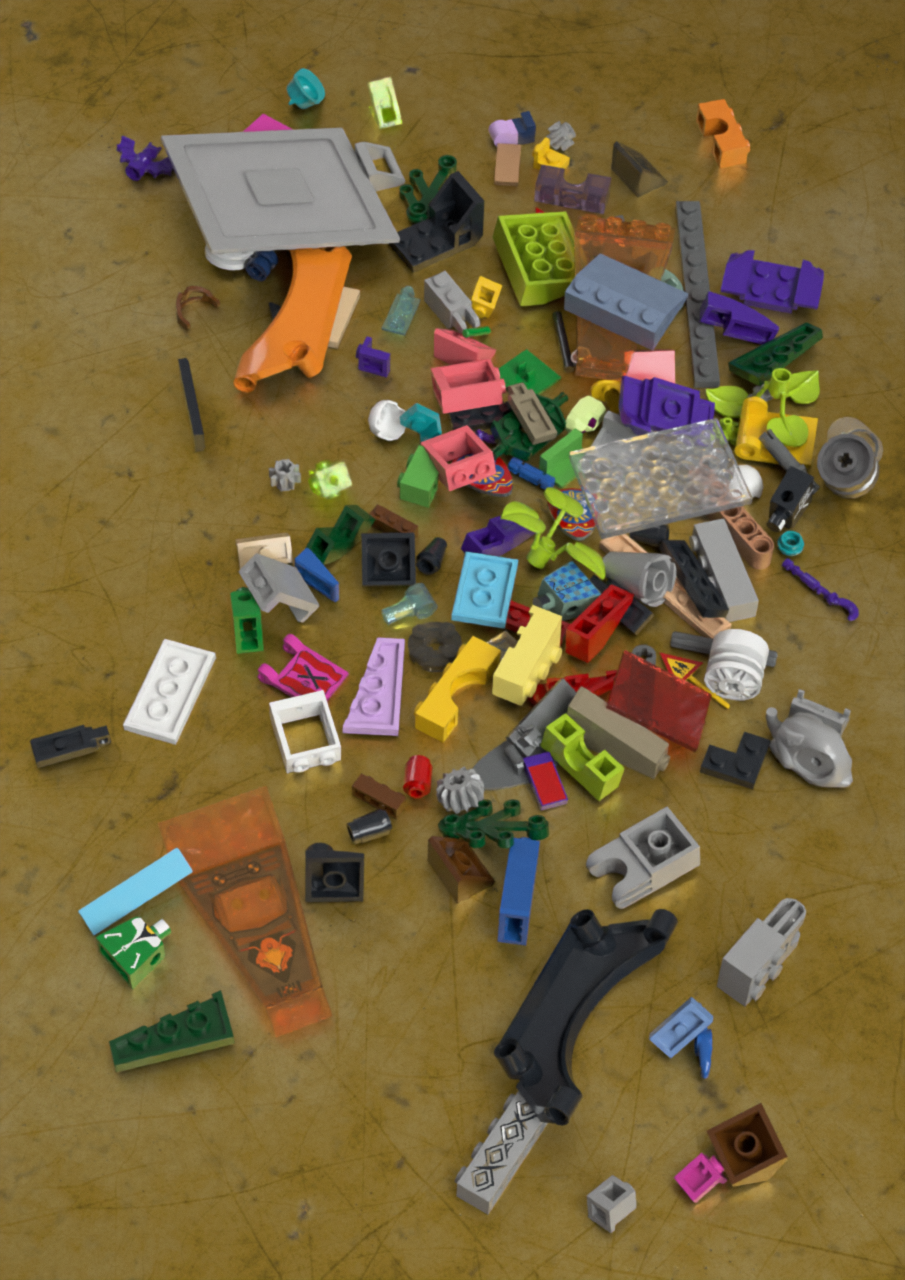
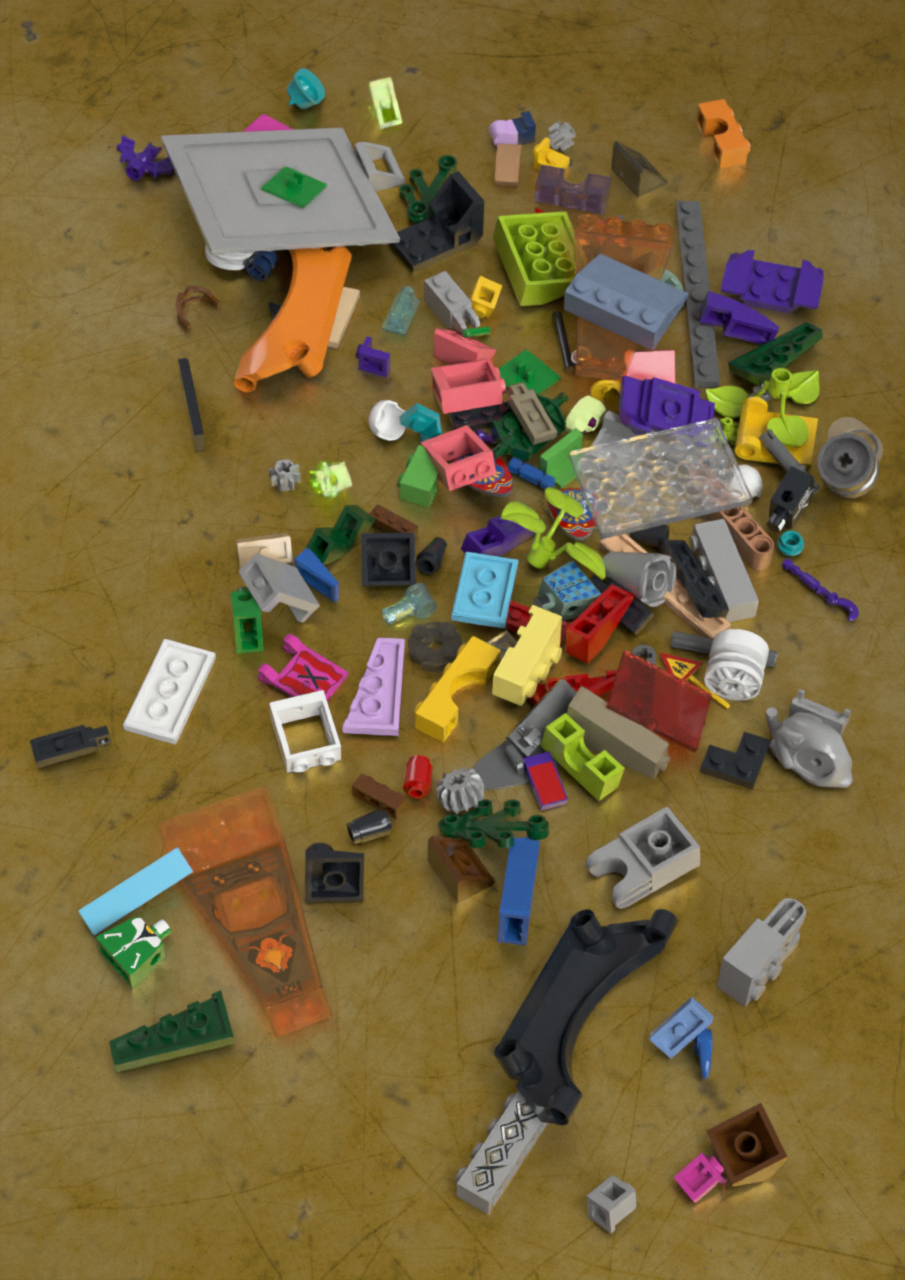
none -> green piece [261,166,327,208]

